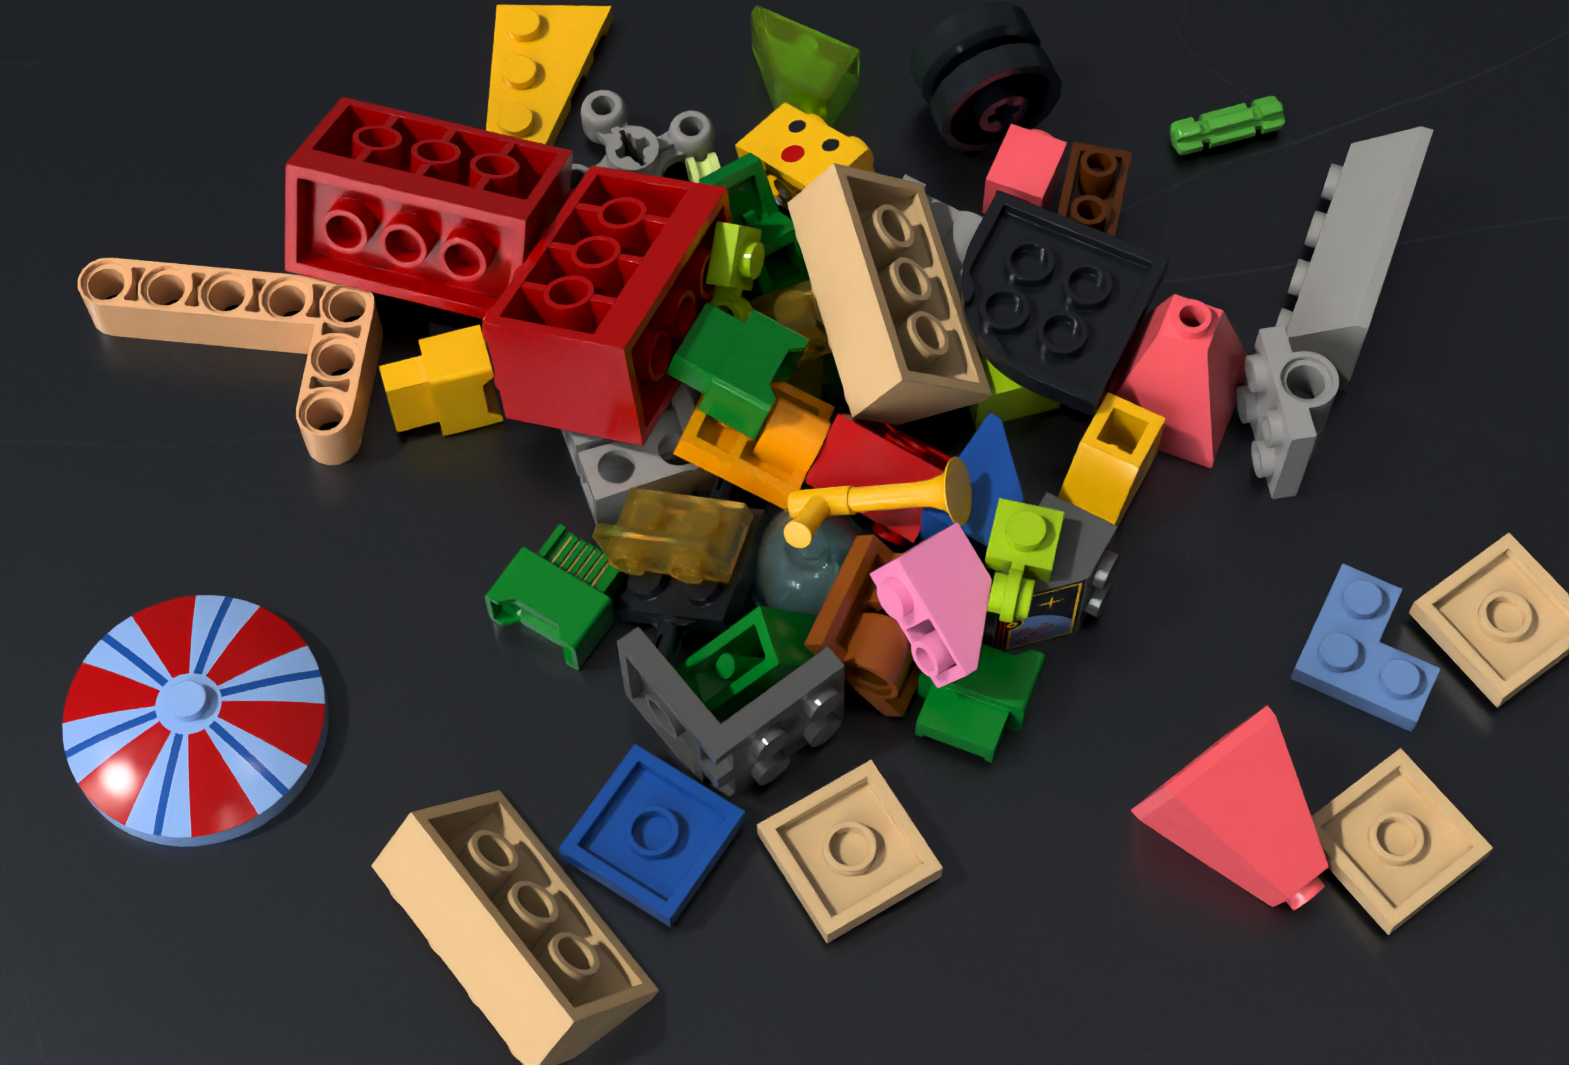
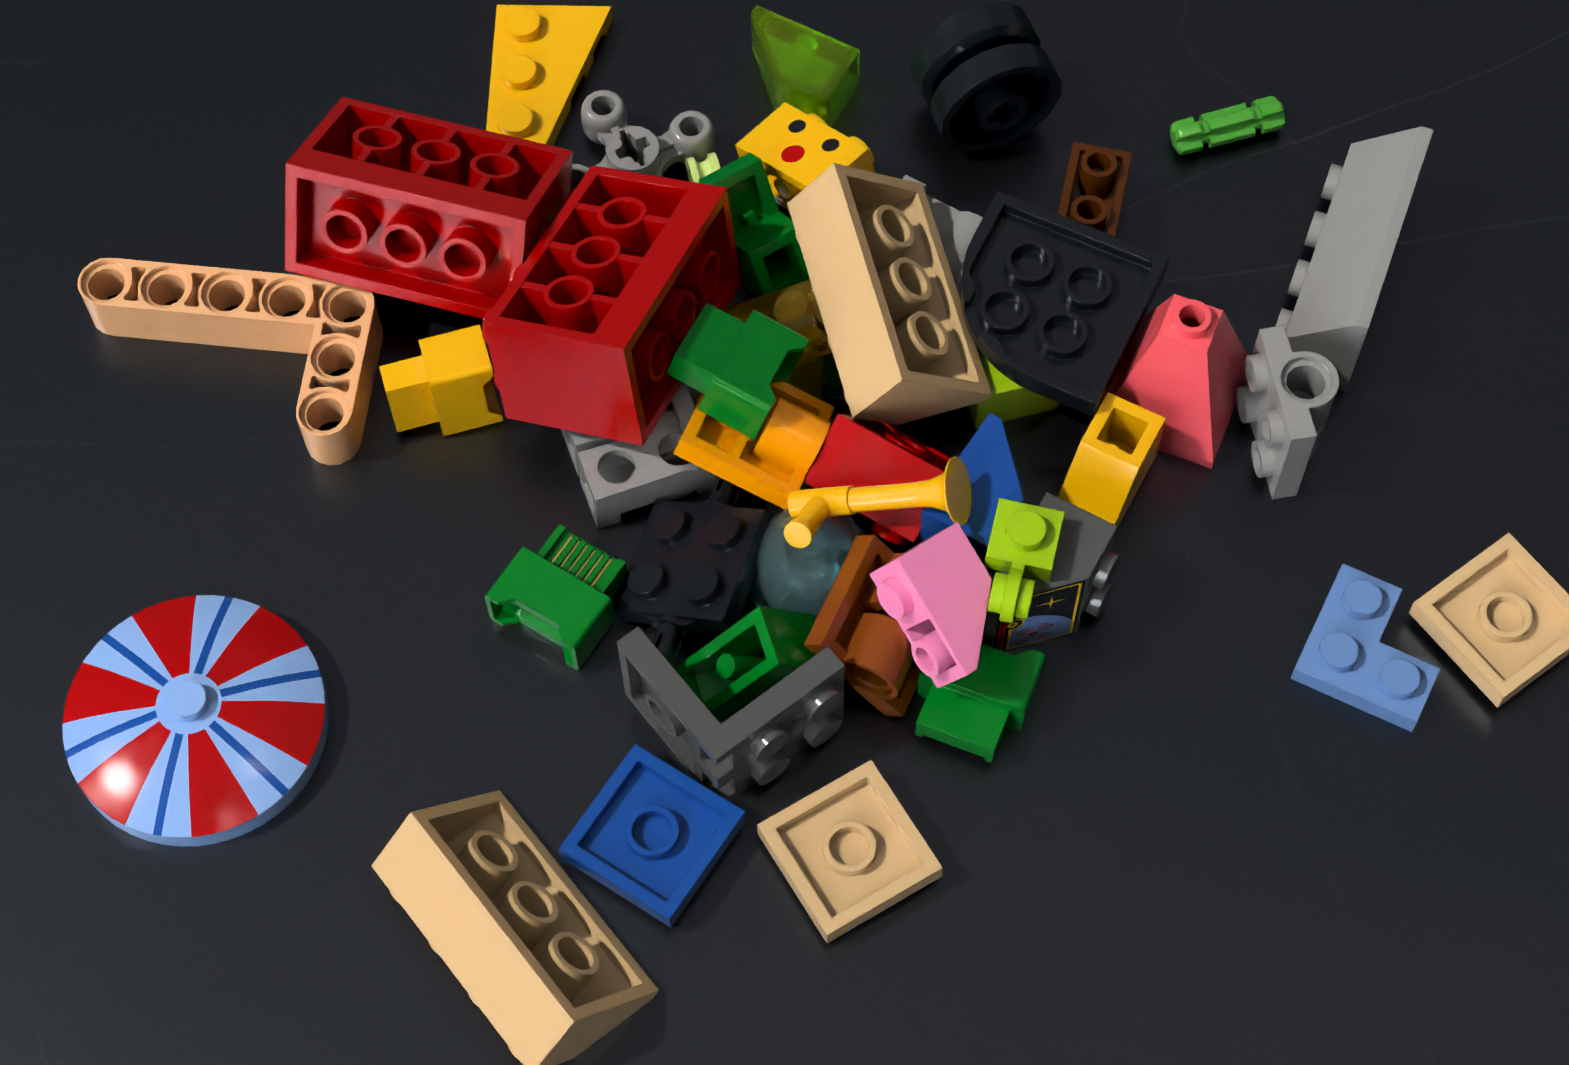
clear yellow bracket [592,488,753,584] -> none
lime plate [706,221,765,323] -> none
coral brick [982,124,1067,213] -> none
coral slope [1131,705,1329,911] -> none
tan plate [1311,748,1493,935] -> none

